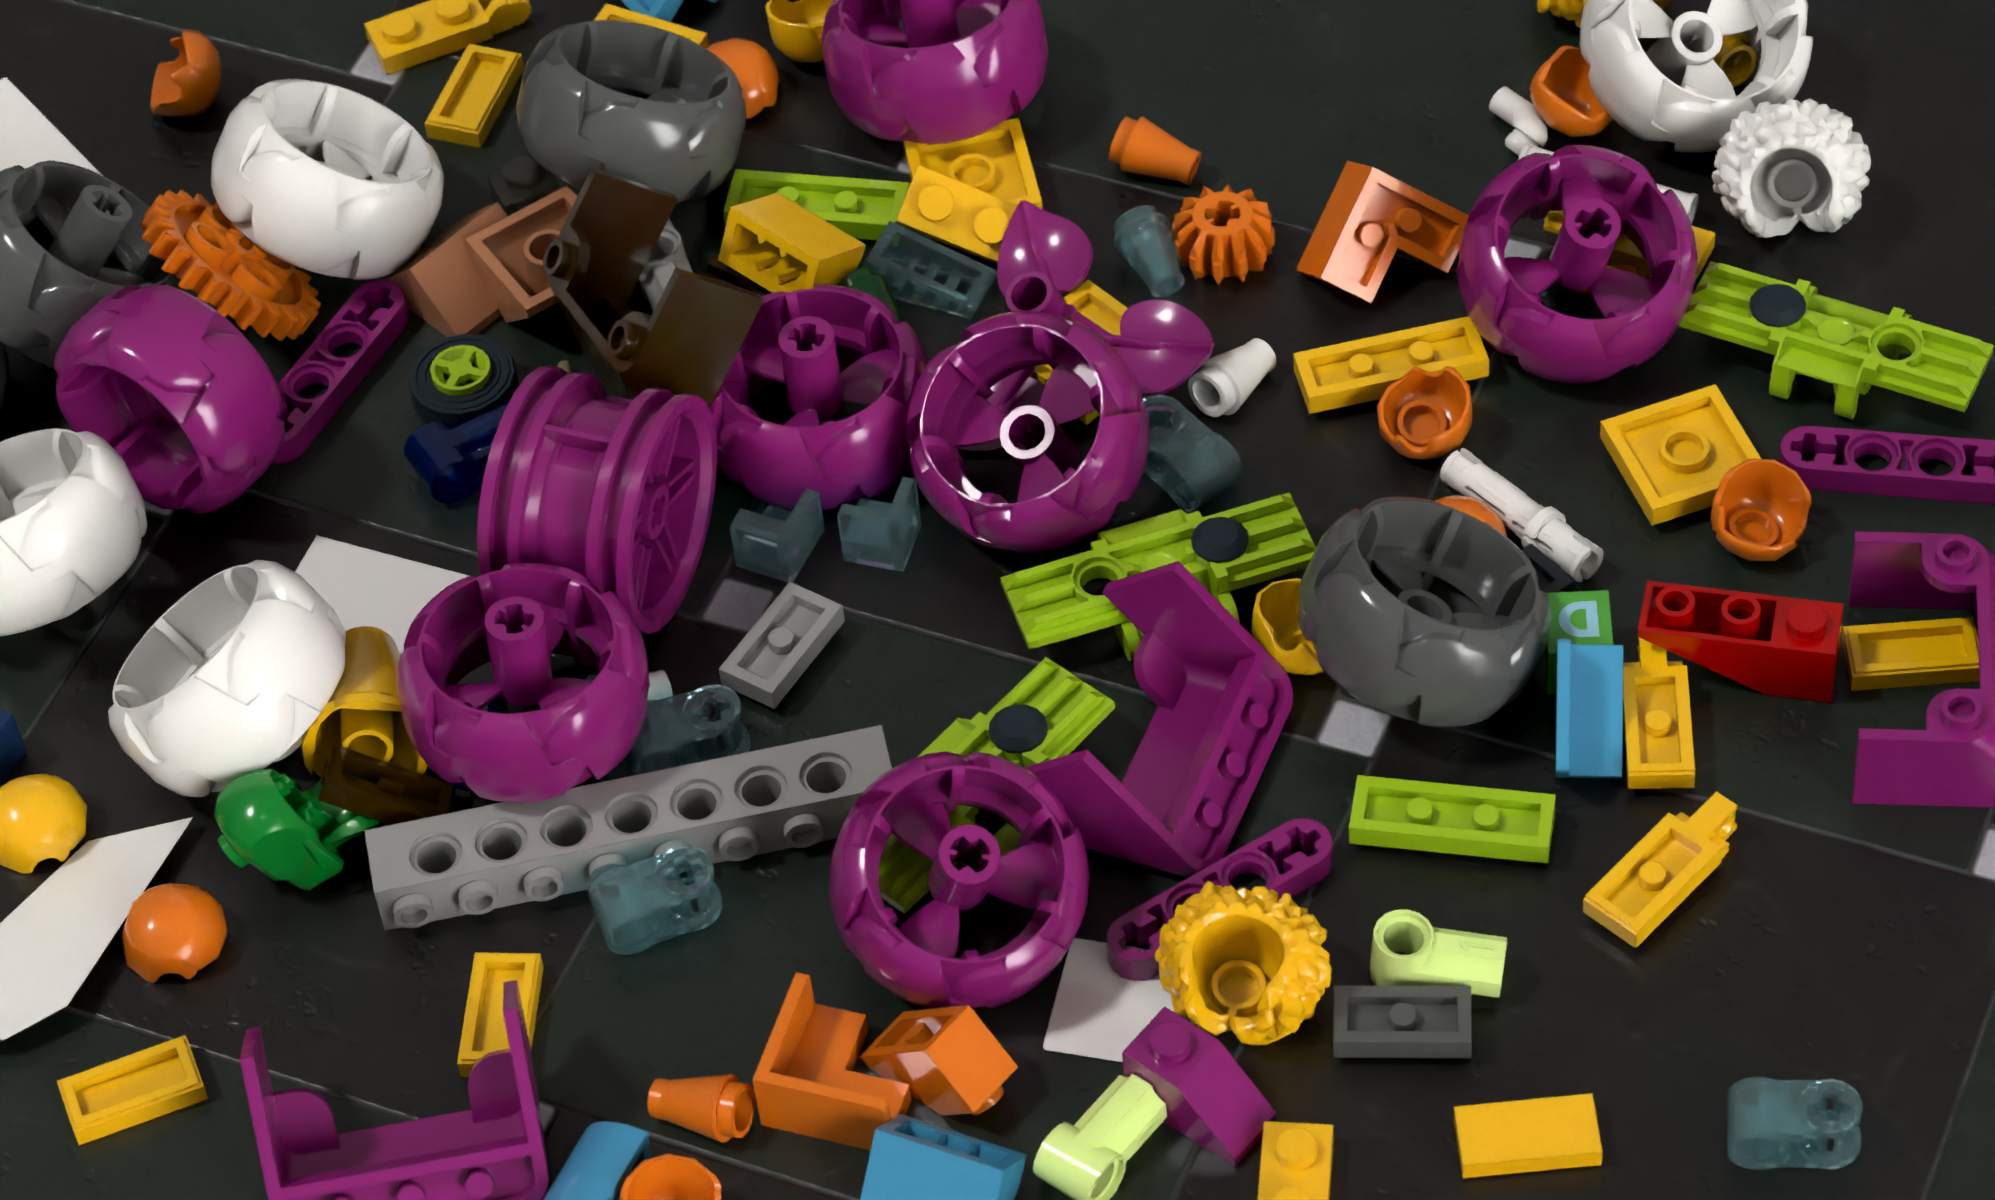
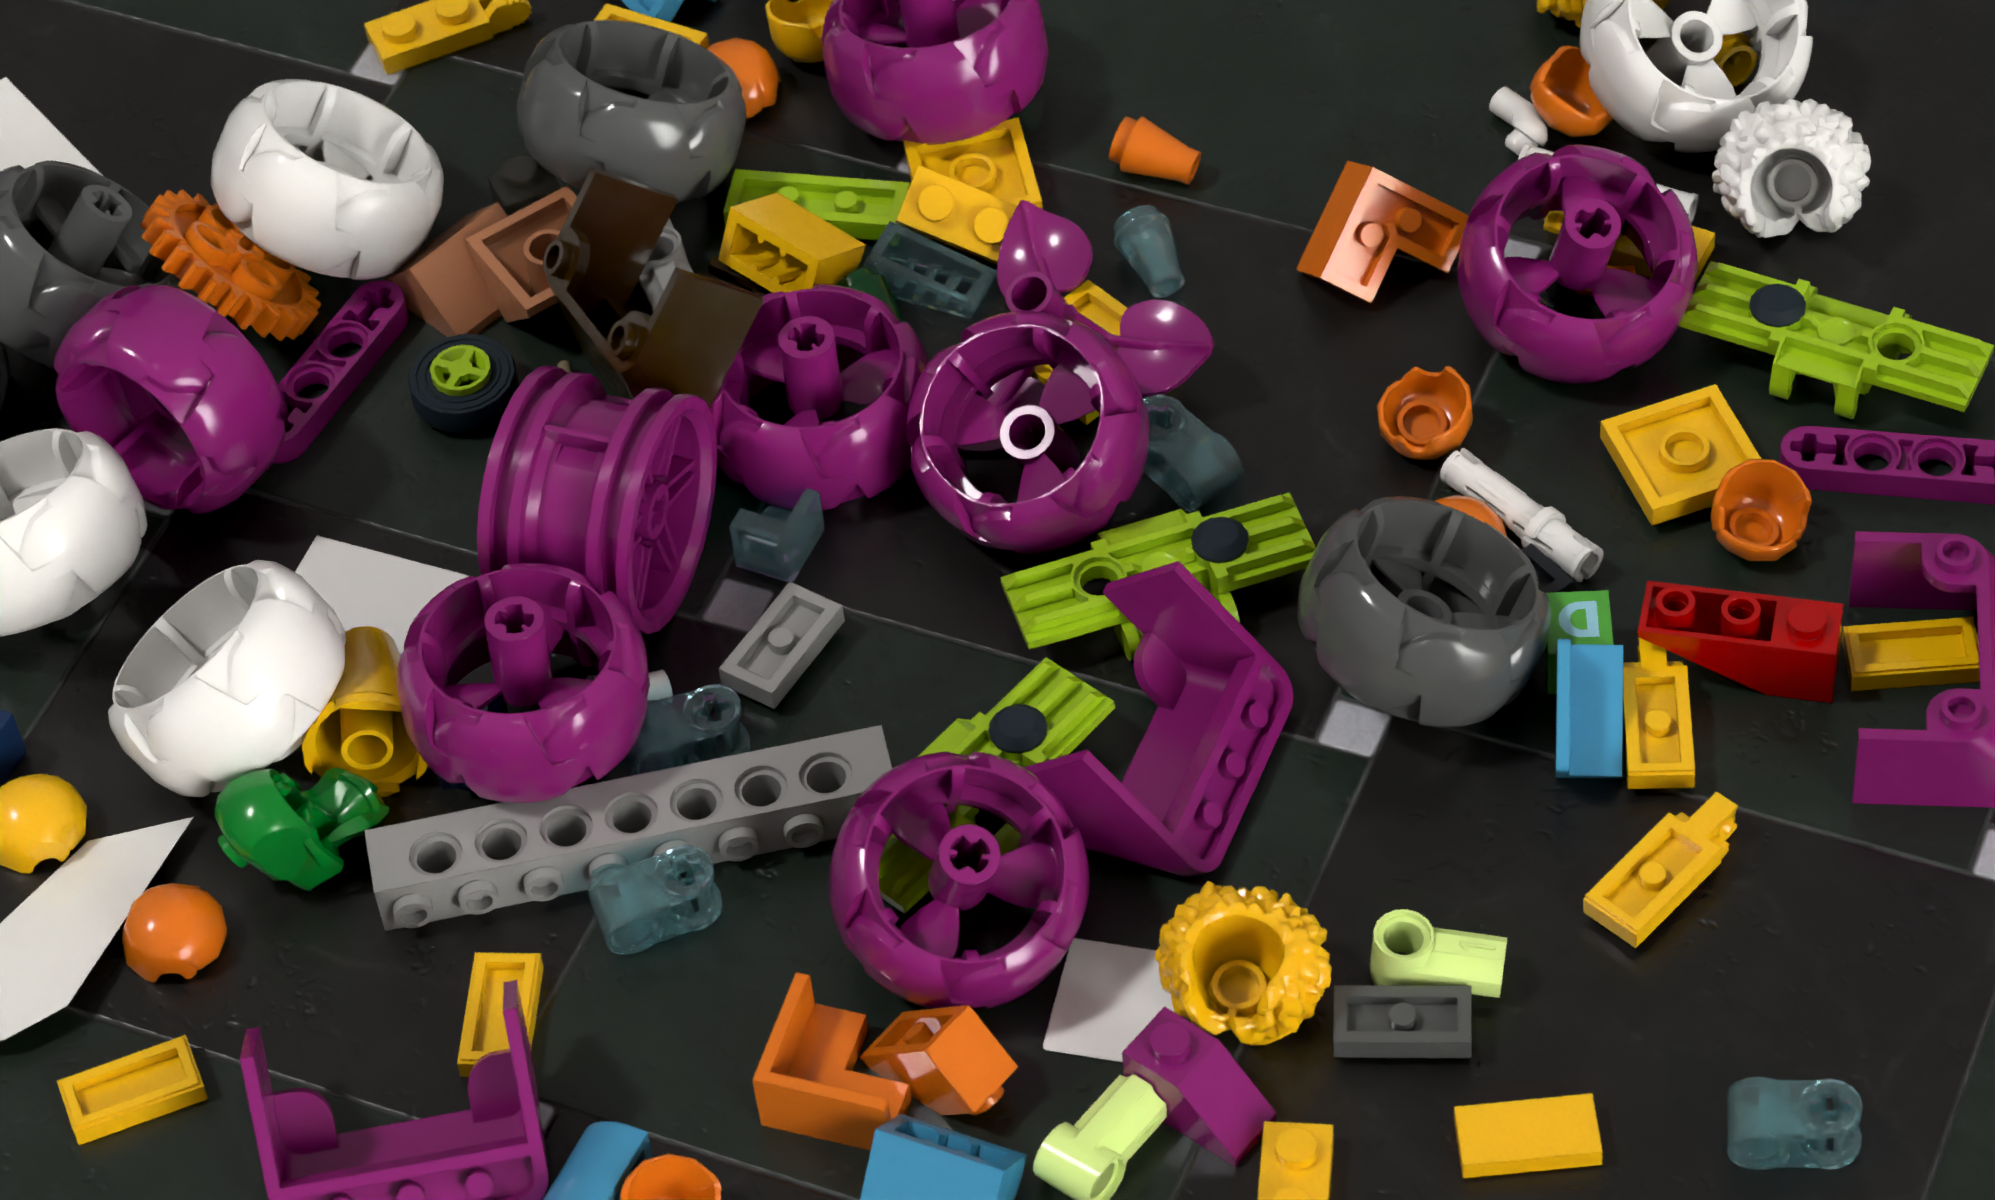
orange hair [150,29,222,118] -> none
dark brown tile [318,744,456,825] -> none
clear blue piece [404,402,509,503] -> none
yellow tile [424,44,524,148] -> none
orange cone [647,1074,755,1143] -> none
clear light blue panel [837,477,922,572] -> none
magenta beam [1107,818,1332,981] -> none
orange gear [1172,182,1275,286] -> none
white cone [1188,338,1277,417] -> none
yellow hair [1252,578,1324,675] -> none
yellow plate [1293,316,1489,414] -> none
lime plate [1349,775,1556,864] -> none

